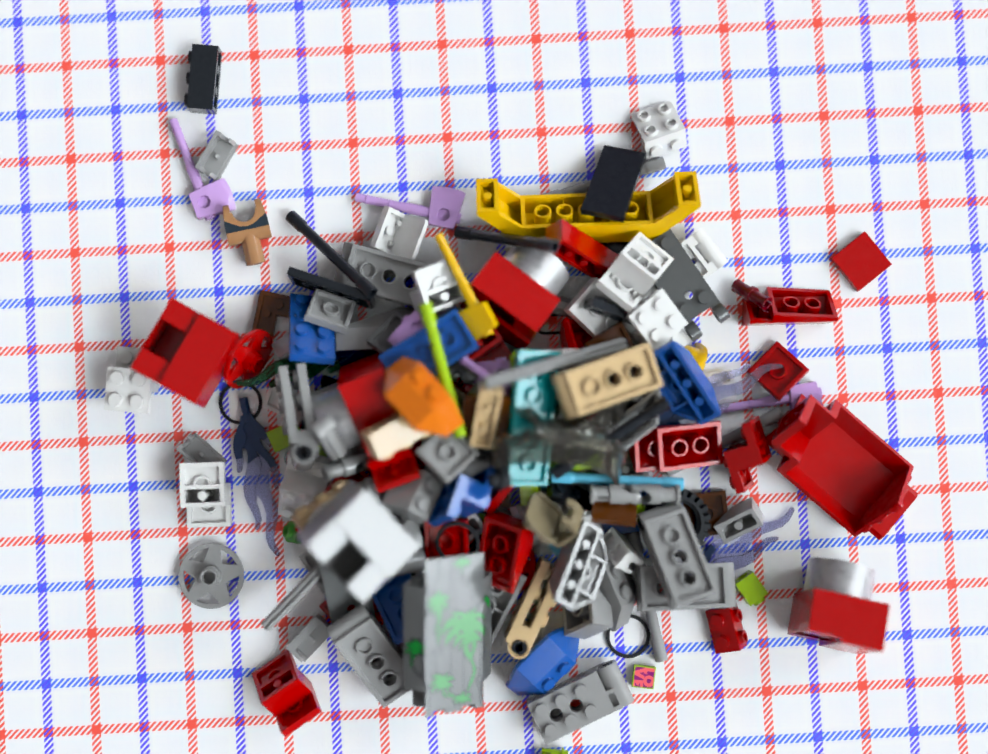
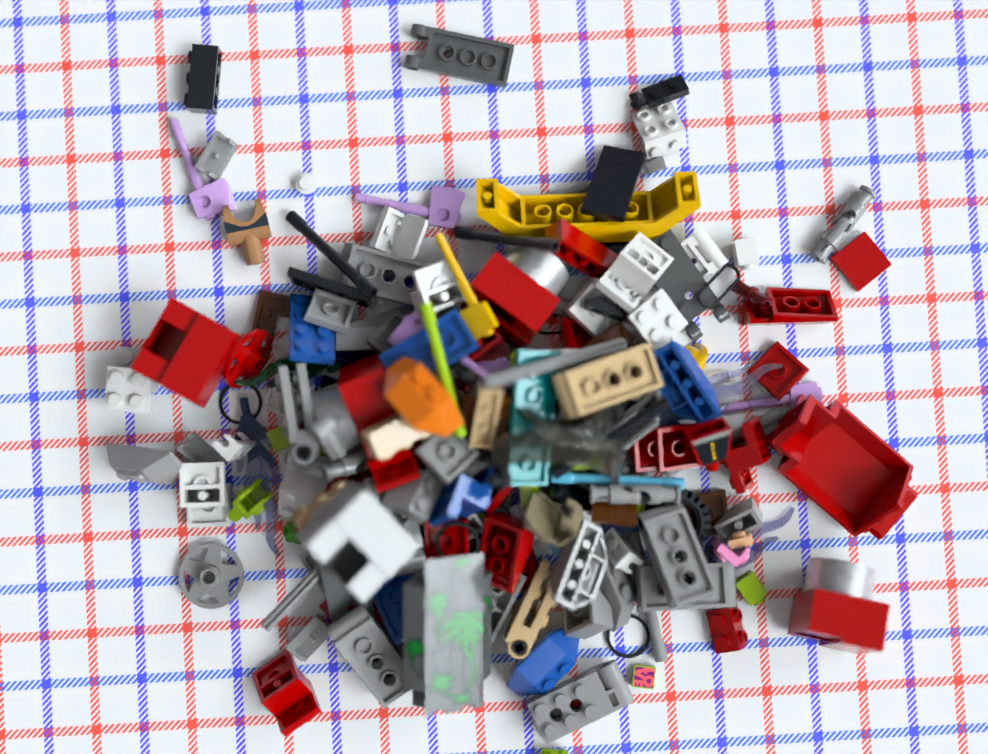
none -> light grey wedge [106,443,183,485]
none -> white hinge [211,432,257,462]
none -> lime hinge [228,478,275,522]
none -> white plate [295,173,317,195]
none -> dark grey hinge [404,24,515,88]
none -> black plate [629,74,689,110]
none -> torso [683,416,731,472]
none -> black piece [697,264,740,309]
none -> bright pink bracket [710,536,751,567]
none -> light nougat plate [728,530,753,550]
none -> white brick [731,237,760,271]
none -> light grey piece [809,185,877,264]

